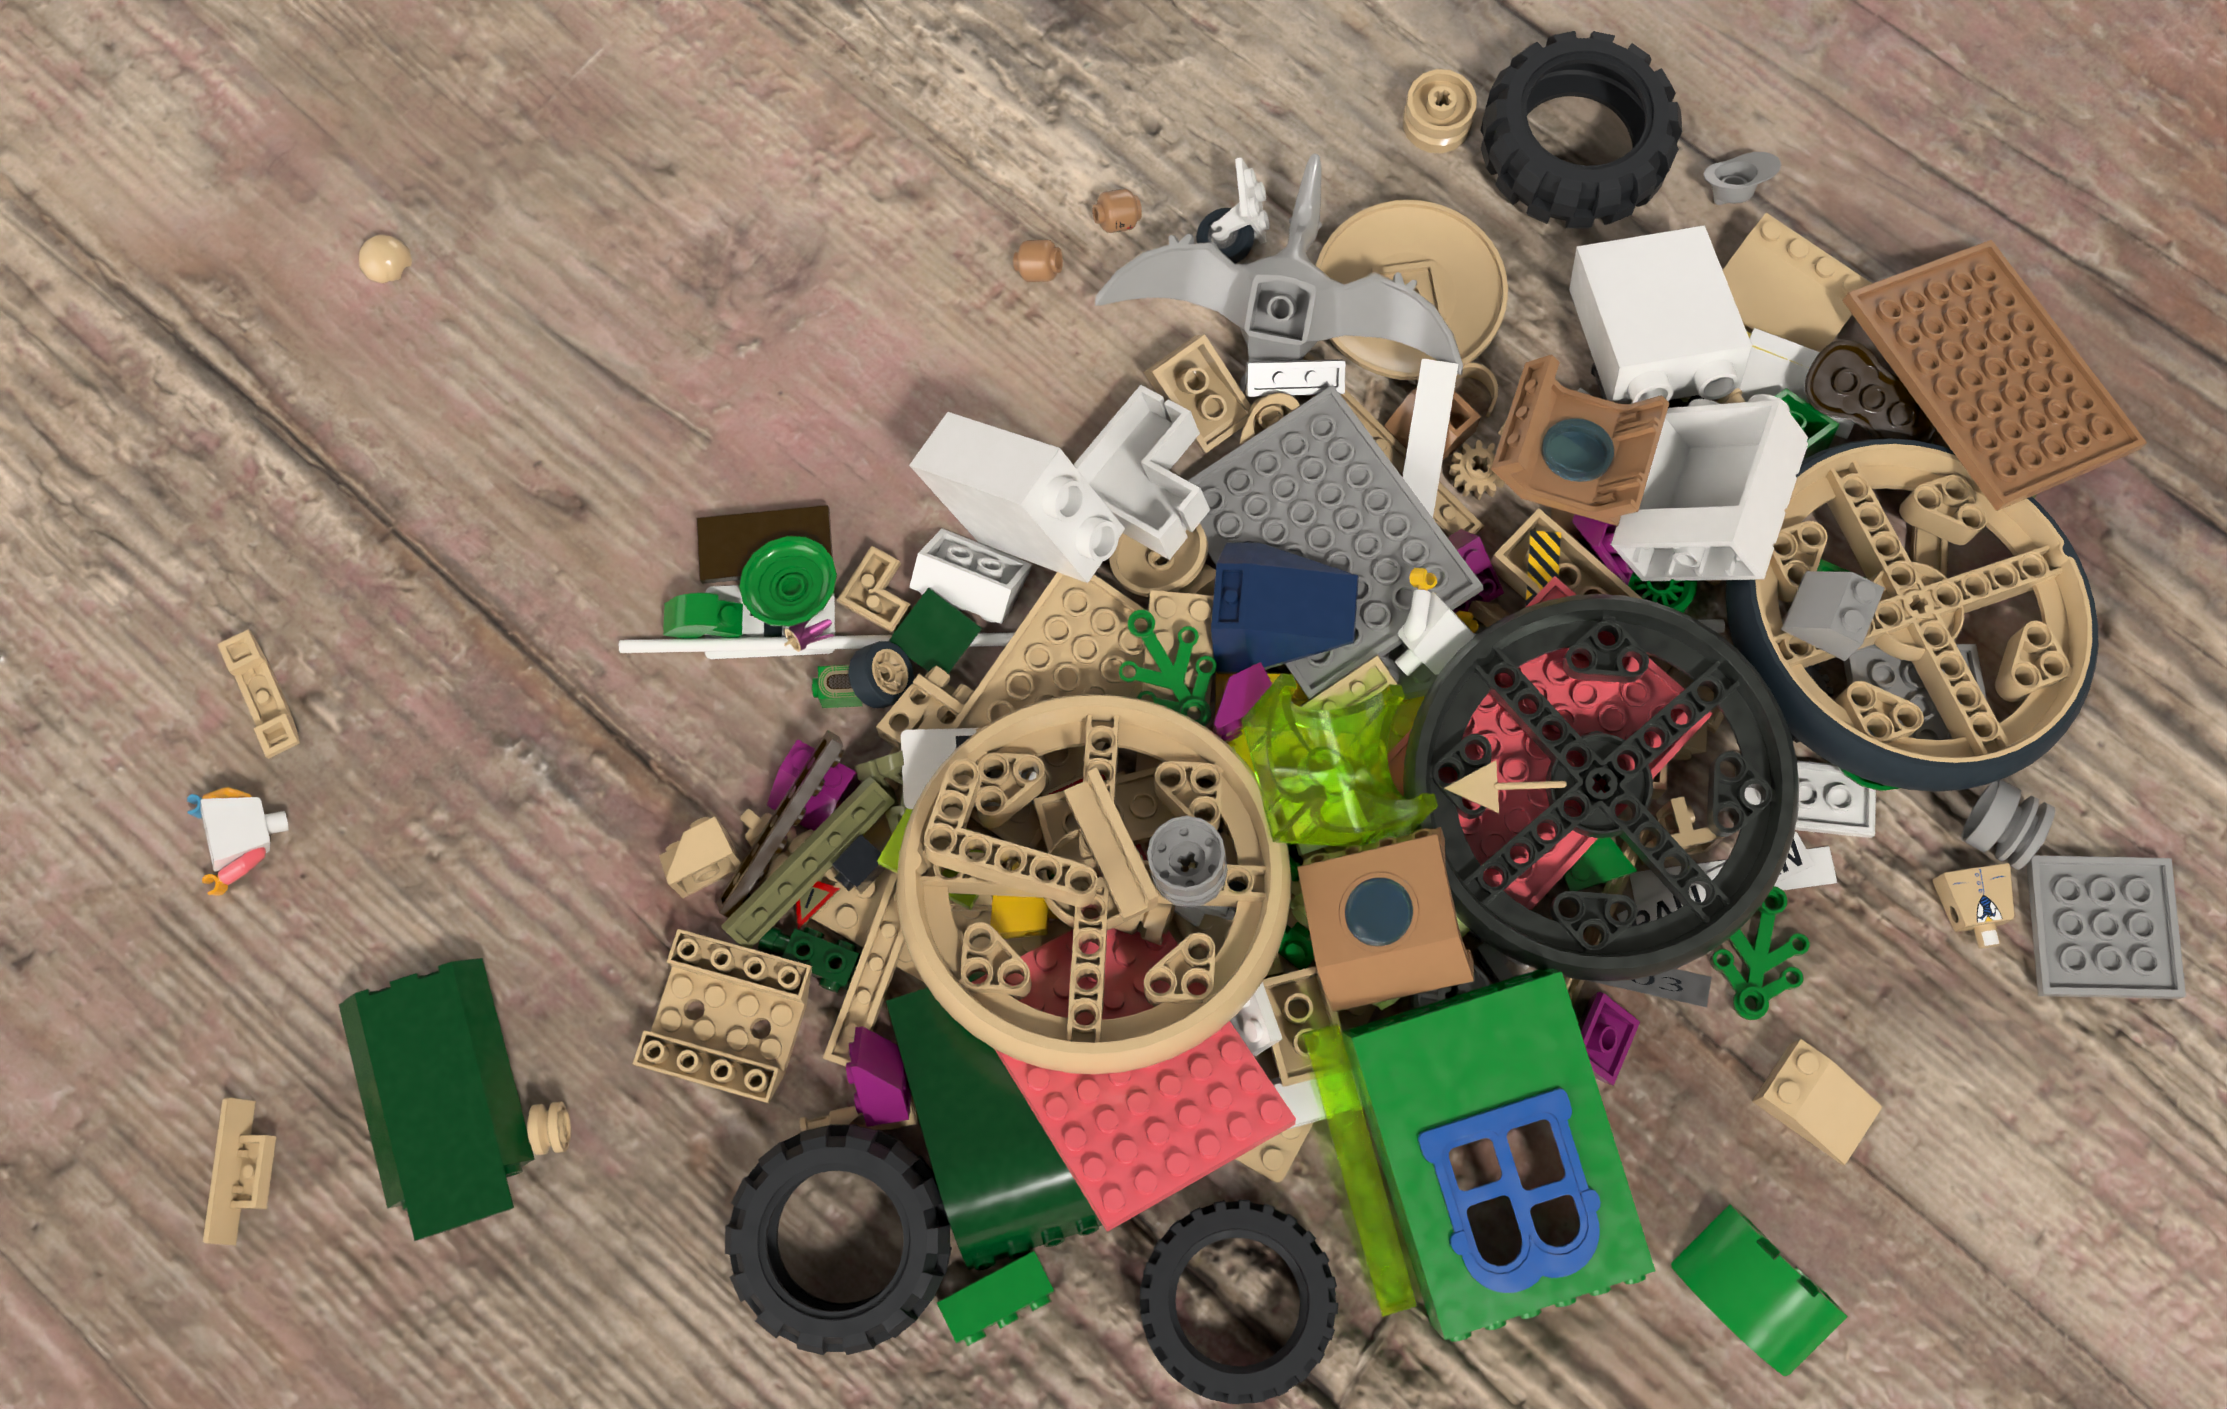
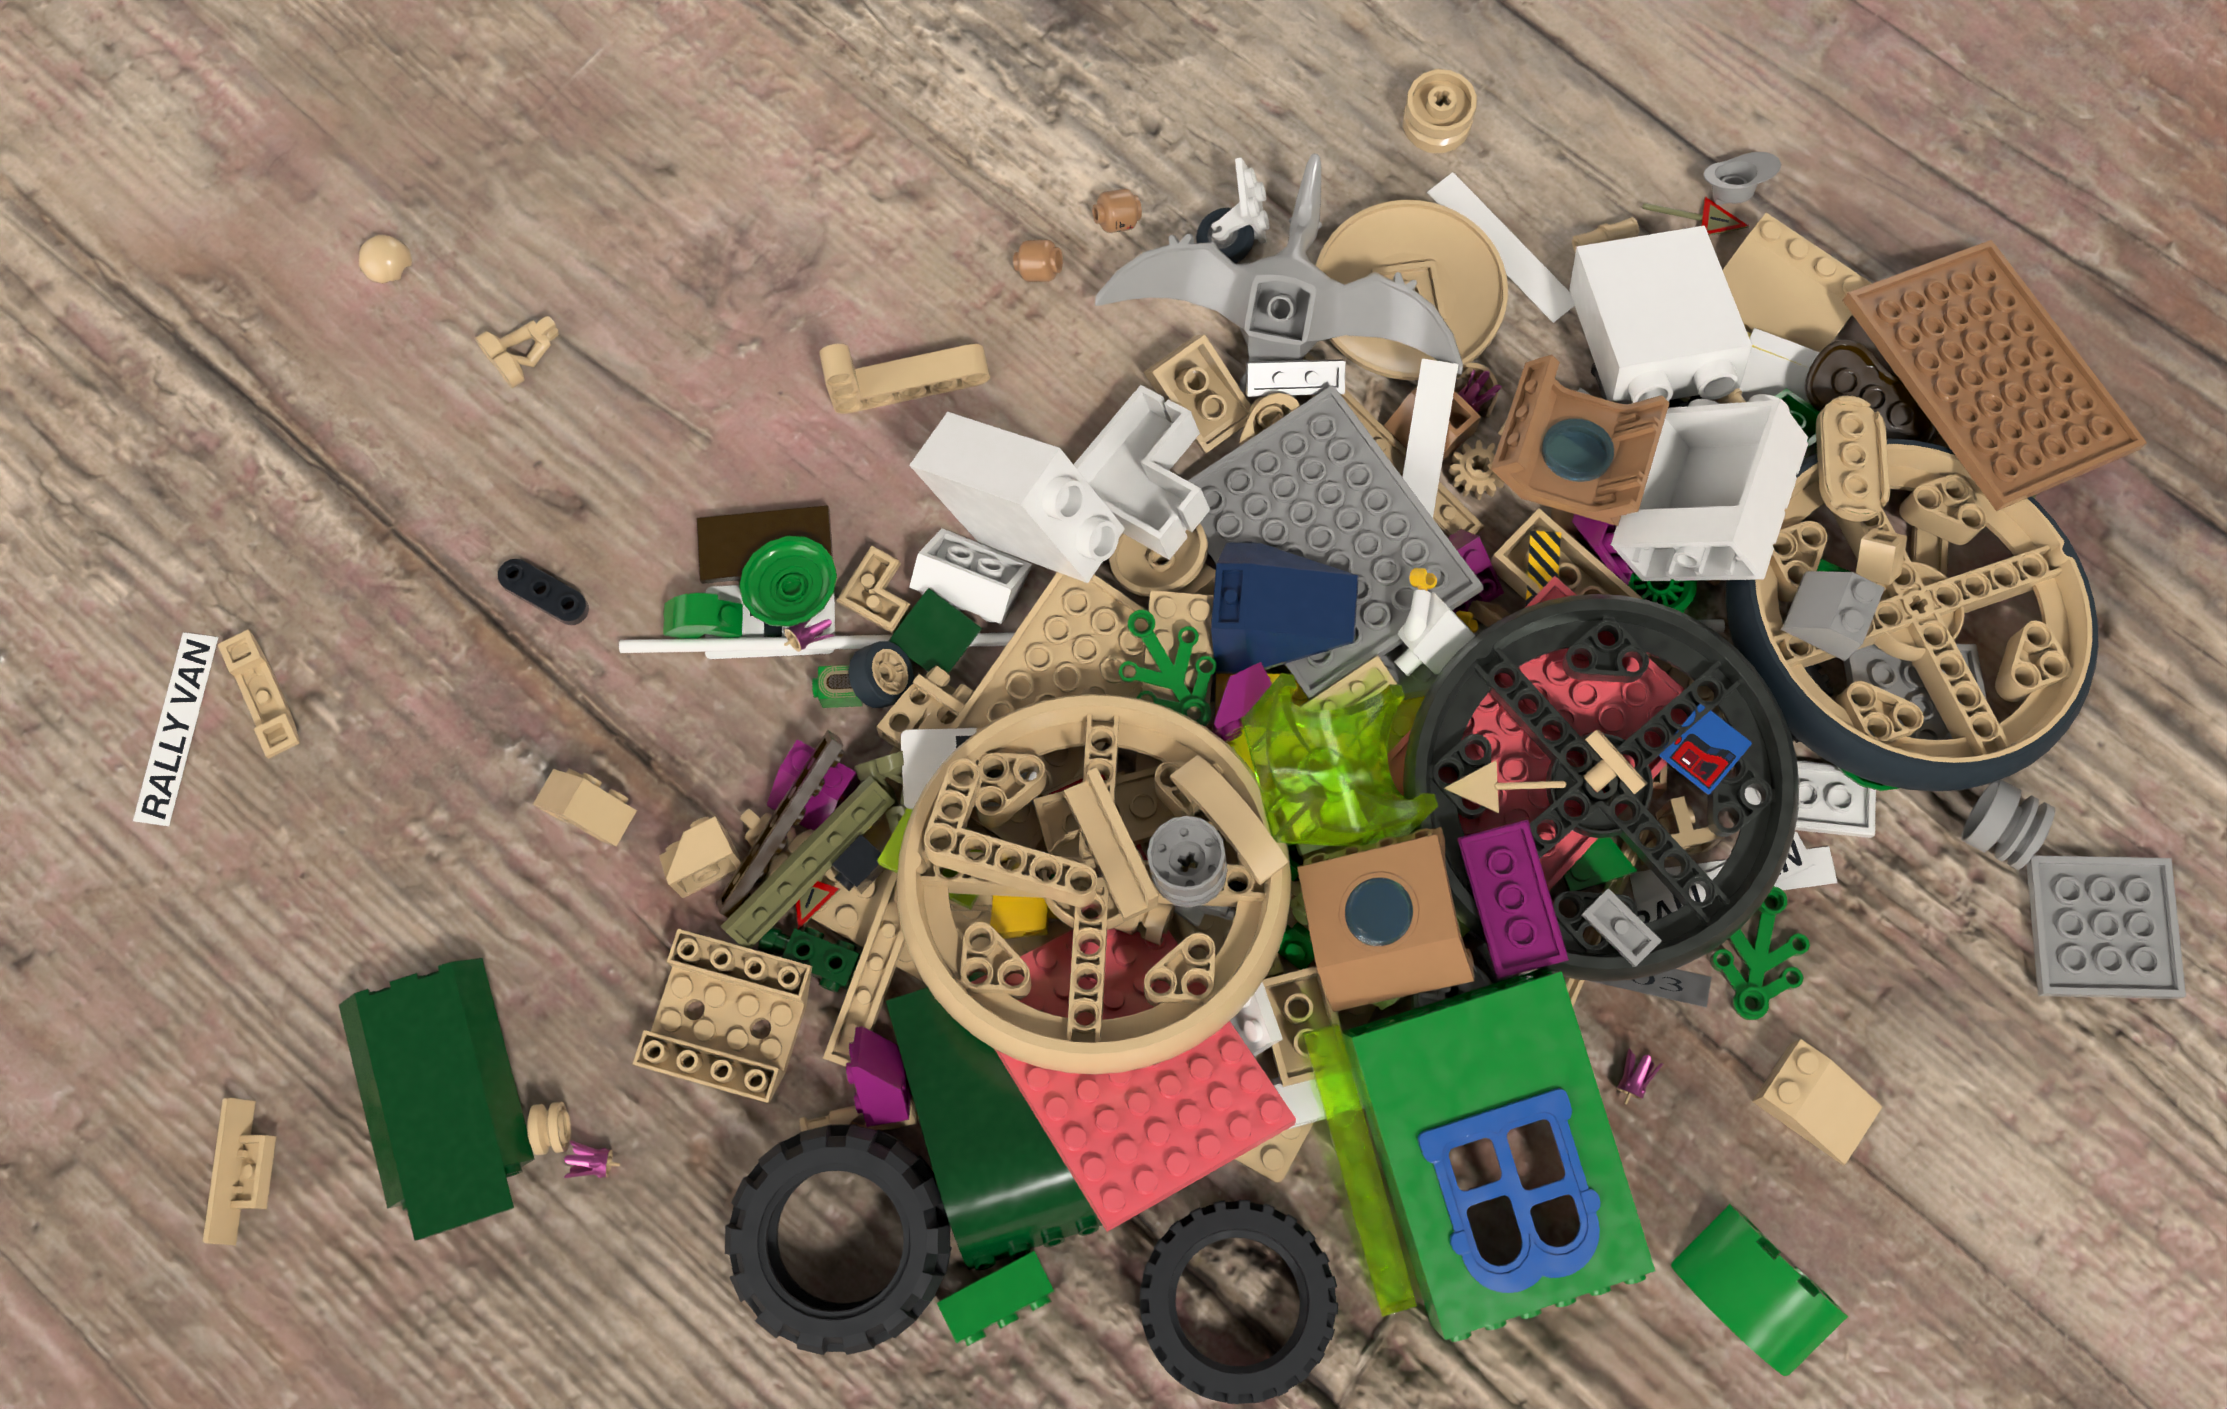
white torso [187,787,288,896] -> none
black tyre [1480,31,1682,229] -> none
magenta slope [1578,992,1640,1086] -> none
tan torso [1933,863,2014,949] -> none
none -> white sticker [133,632,218,826]
none -> tan piece [475,316,559,389]
none -> black plate [498,559,589,625]
none -> tan brick [533,768,637,847]
none -> flat silver piece [564,1140,620,1178]
none -> tan beam [819,344,990,414]
none -> tan slope [1170,755,1289,885]
none -> white sticker [1427,172,1575,323]
none -> magenta tile [1457,820,1569,979]
none -> flat silver piece [1458,369,1502,412]
none -> tan pin [1572,217,1640,253]
none -> light grey plate [1581,888,1662,967]
none -> tan tile [1583,730,1648,794]
none -> flat silver piece [1616,1048,1663,1104]
none -> olive piece [1642,197,1749,236]
none -> sticker [1659,704,1752,794]
none -> tan tile [1816,396,1890,522]
none -> tan panel [1856,528,1907,585]

